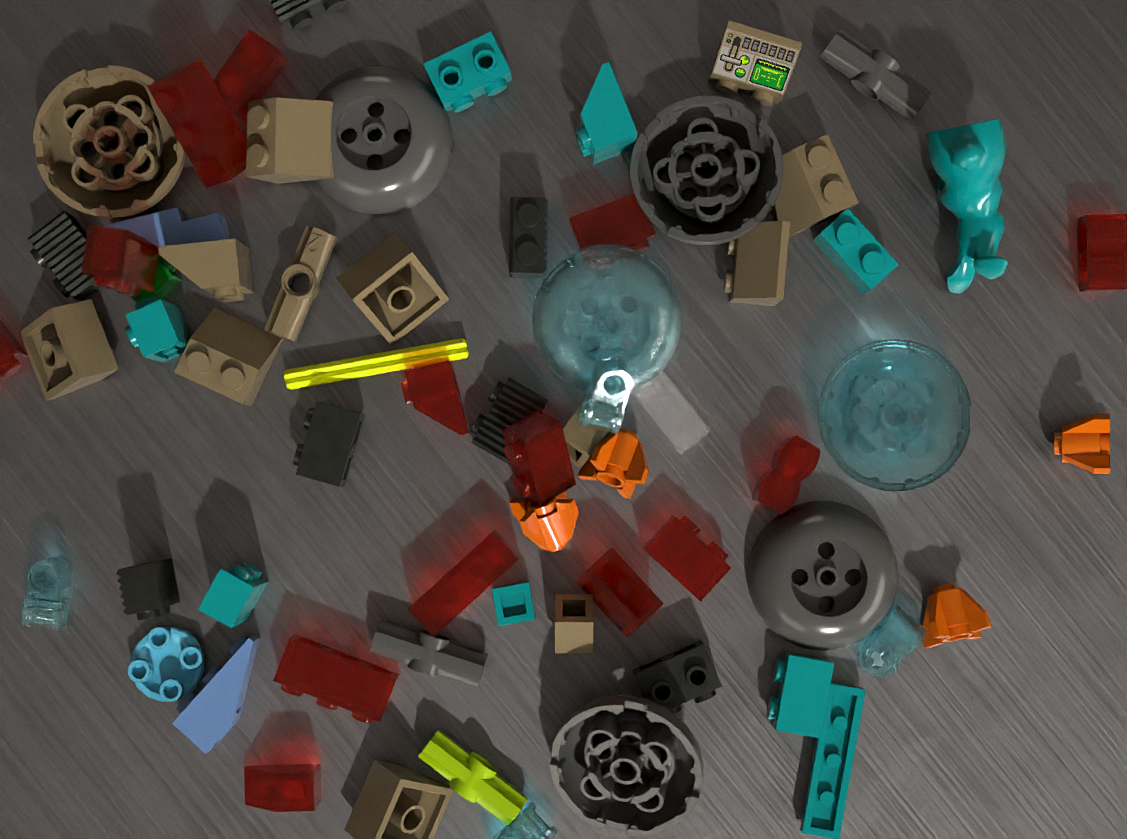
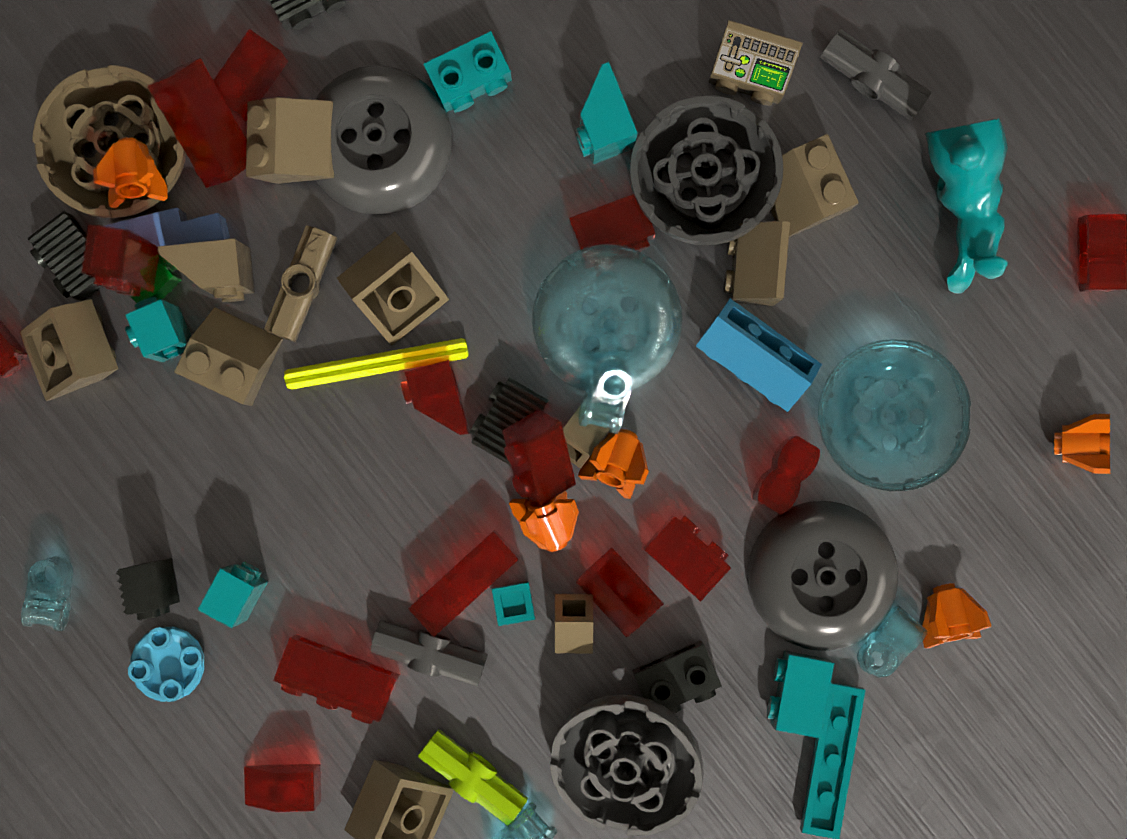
medium blue slope [172,634,260,754] -> none
pearl dark grey brick [293,401,365,487] -> none
pearl dark grey brick [509,197,548,279] -> none
clear tile [635,373,710,455] -> none
teal brick [813,209,899,295] -> none
none -> orange brick [93,137,168,209]
none -> dark azure brick [696,298,822,412]

